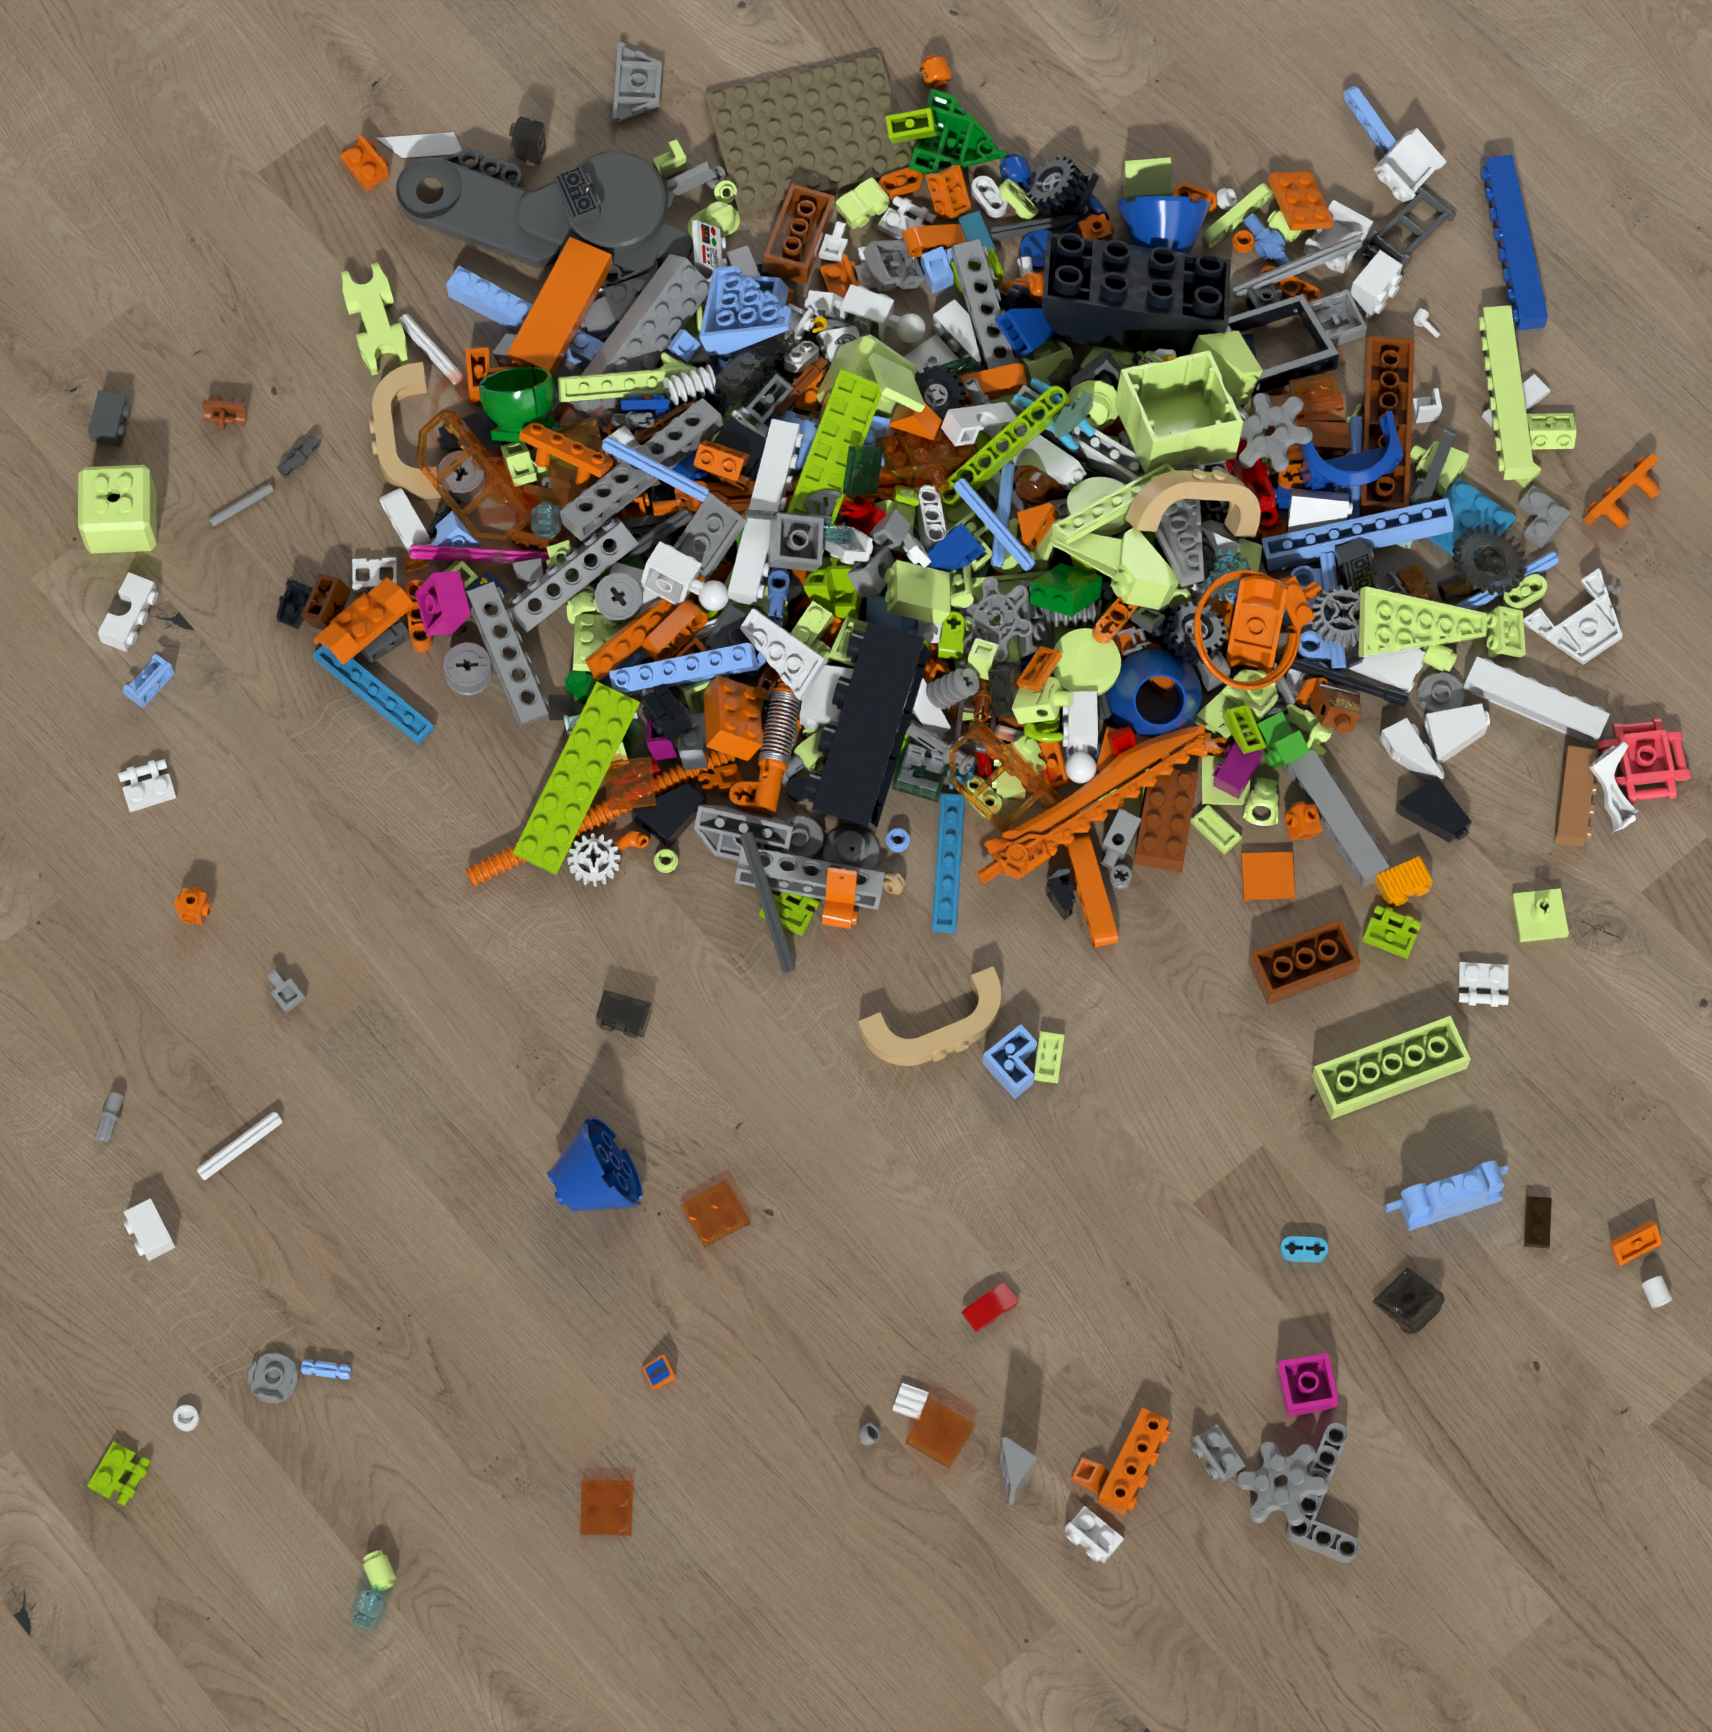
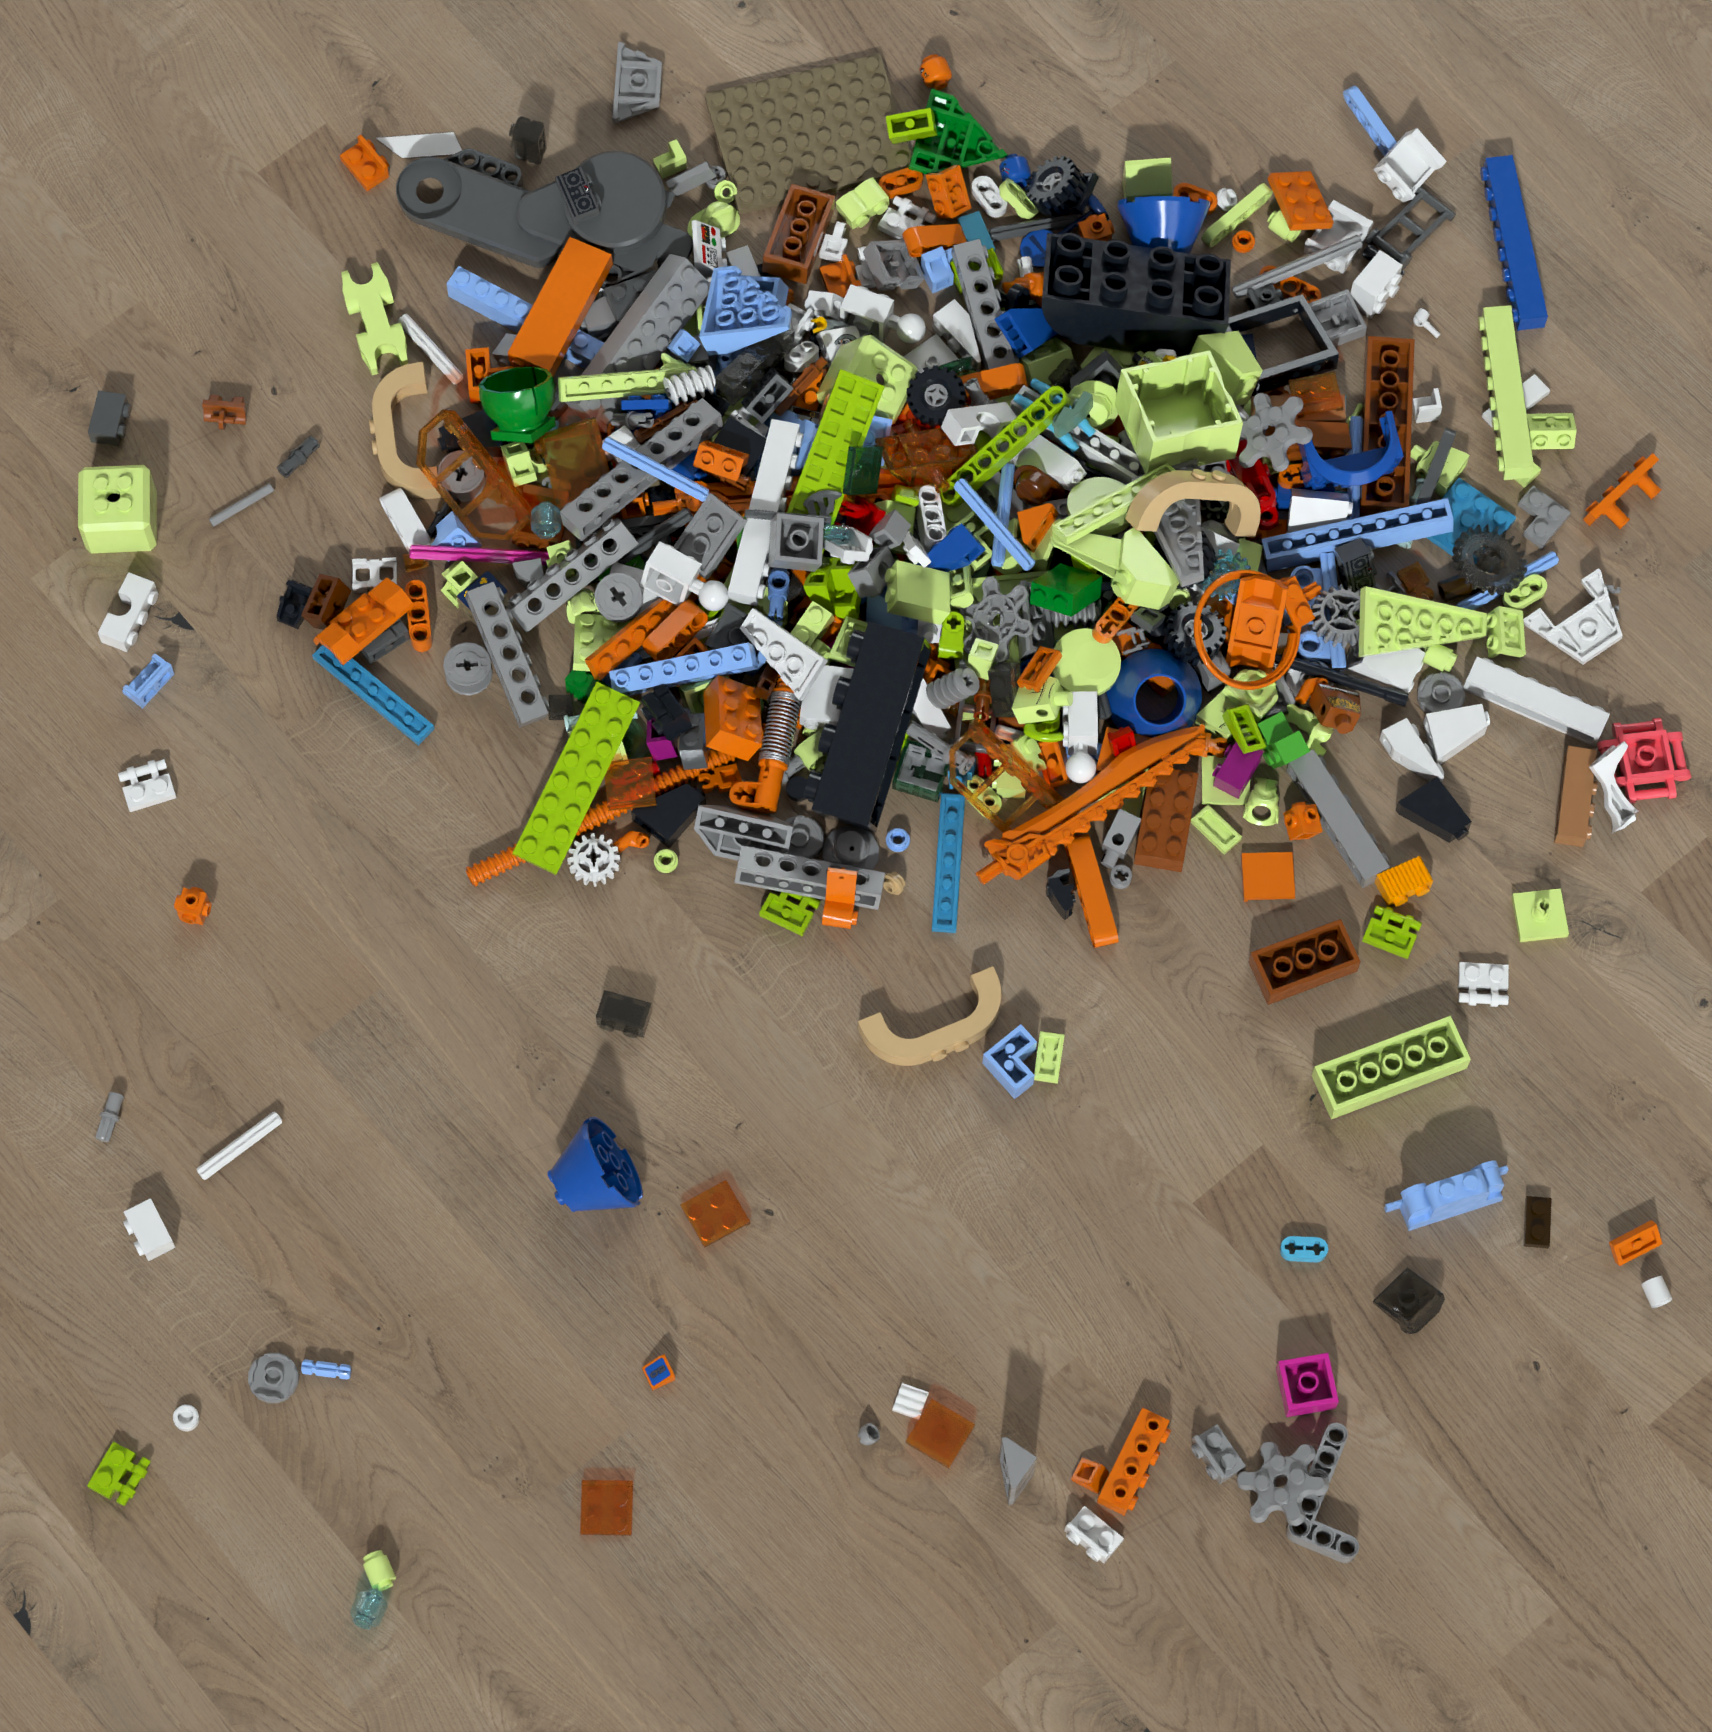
light grey plate [266,969,306,1014] -> none
dark pink brick [415,571,471,636] -> none
orange plate [519,421,613,487] -> none
dark grey axle [740,832,795,973] -> none
yellowish green tile [868,352,925,412] -> none
orange slope [889,402,942,440] -> none
red slope [961,1282,1019,1332] -> none
medium blue pin [1244,213,1292,267] -> none

